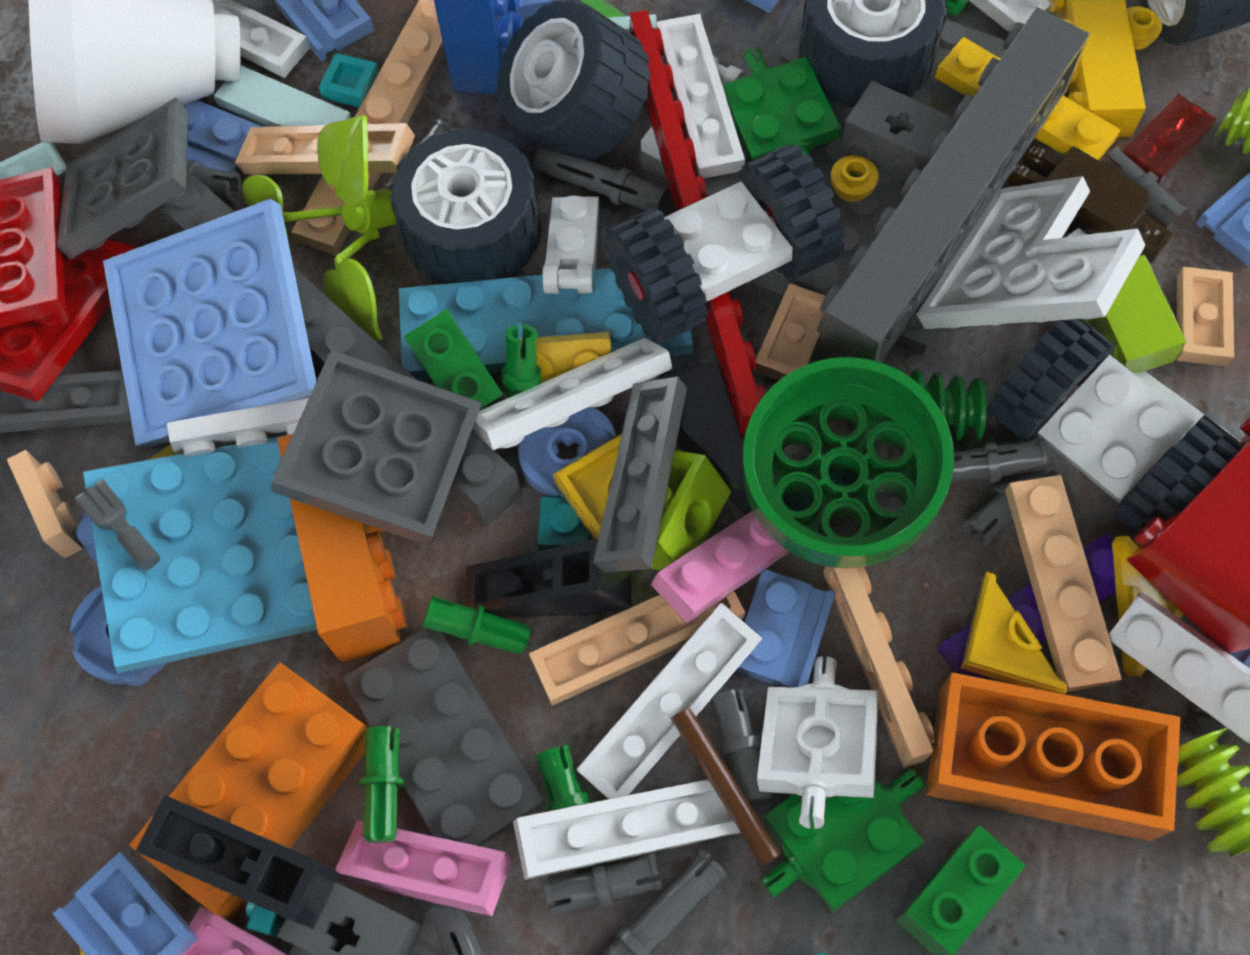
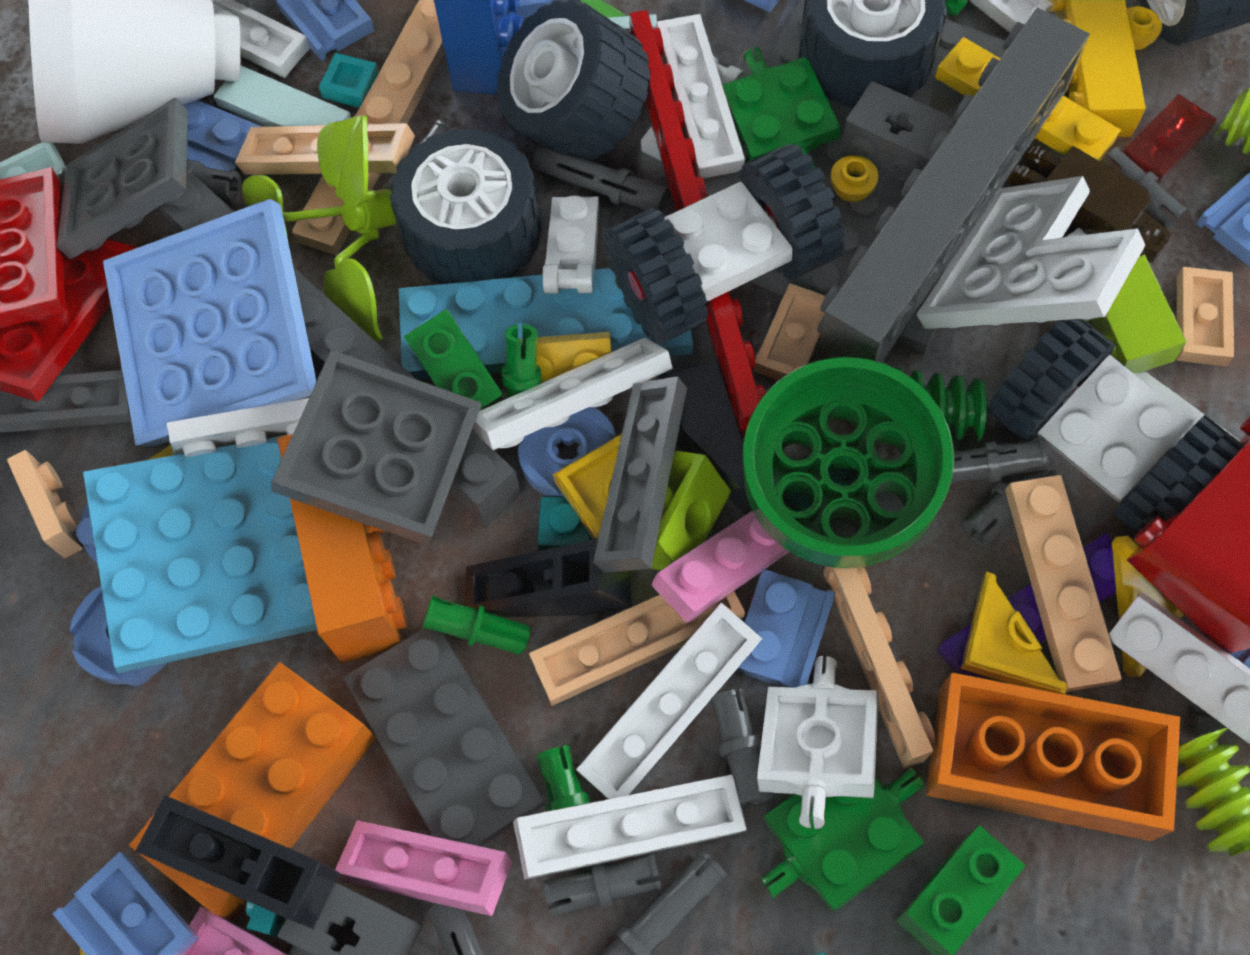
dark grey piece [75,479,161,571] -> none
green axle [358,726,404,844] -> none
reddish brown bar [670,707,781,866] -> none

